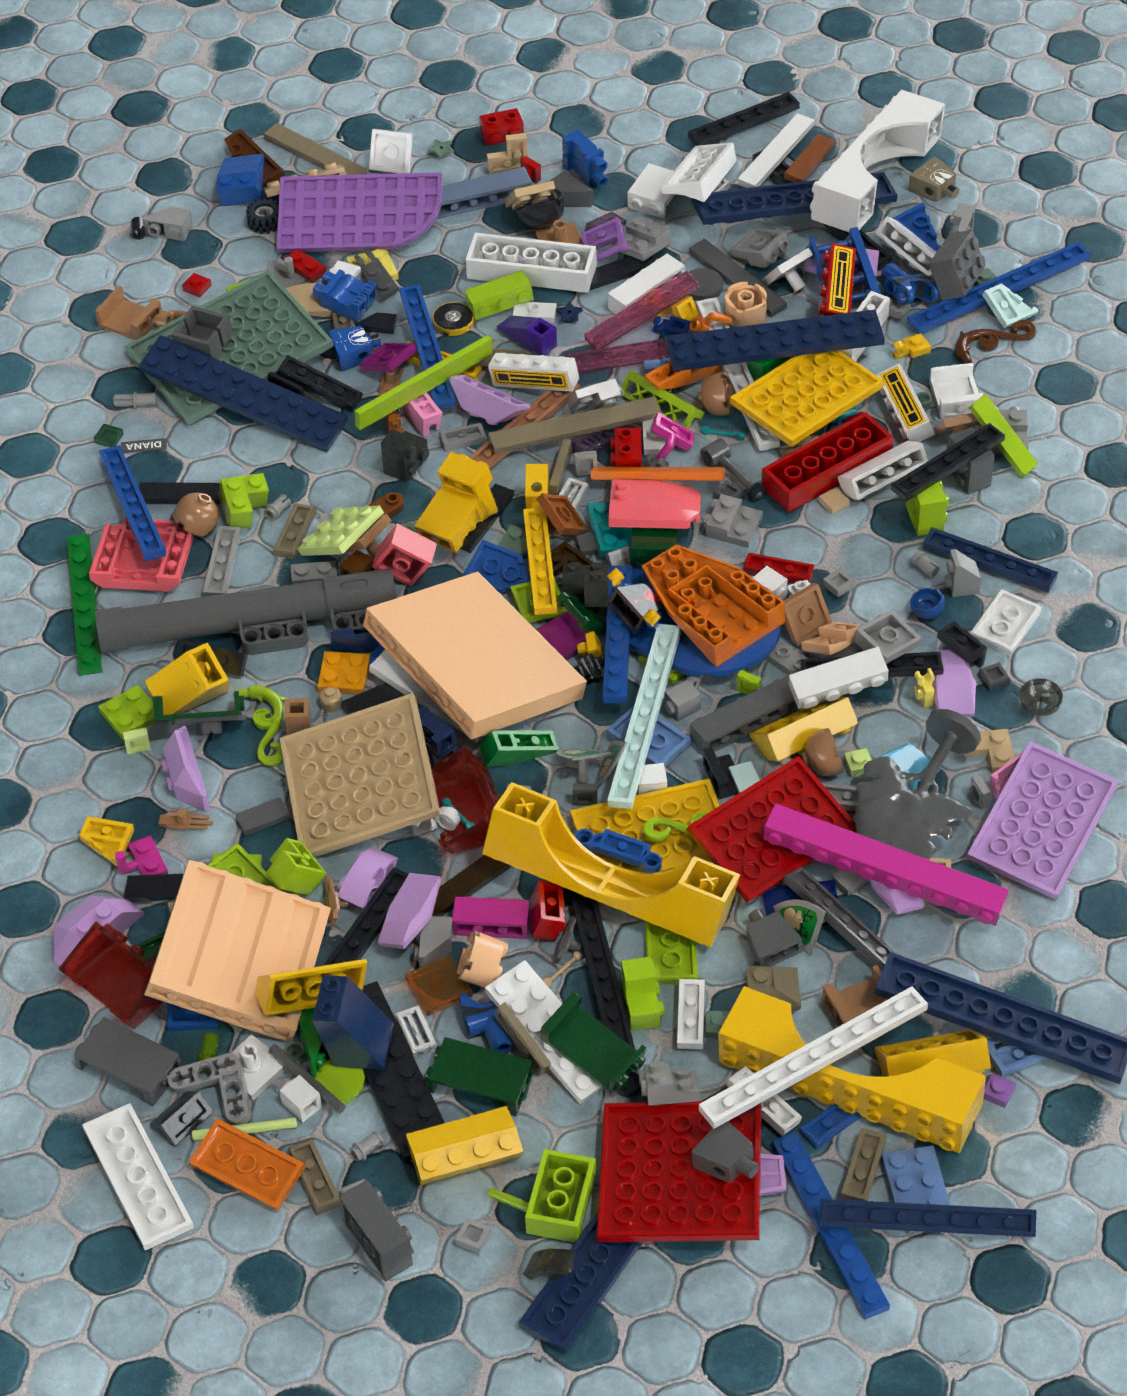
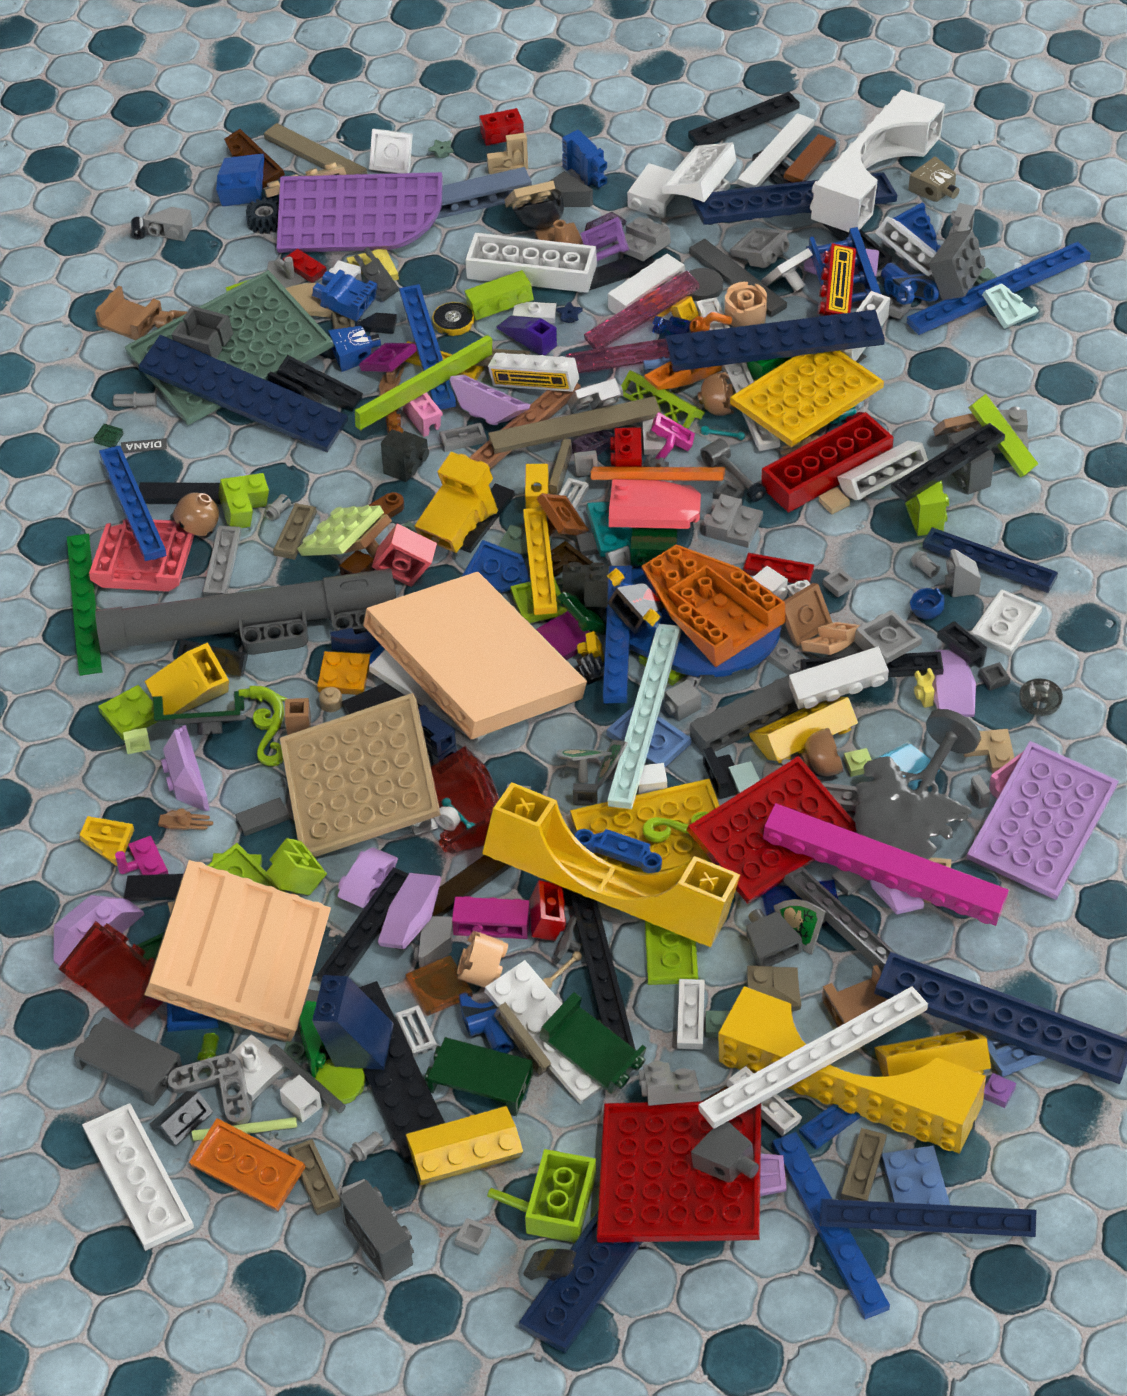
red plate [182,273,212,298] -> none
yellow slope [255,959,368,1016] -> none
light grey plate [291,561,337,584] -> none
medium nougat piece [325,877,348,925] -> none
green slope [479,730,559,766] -> none
red plate [520,156,541,184] -> none
black tile [616,1071,641,1097] -> none
lime brick [621,956,665,1031] -> none
lime tile [737,670,762,695] -> none
brick [877,363,935,442] -> none
yellow plate [892,333,931,359] -> none
sand green plate [916,392,937,412] -> none
white panel [929,363,983,419] -> none
reddish brown plant [955,320,1037,364] -> none

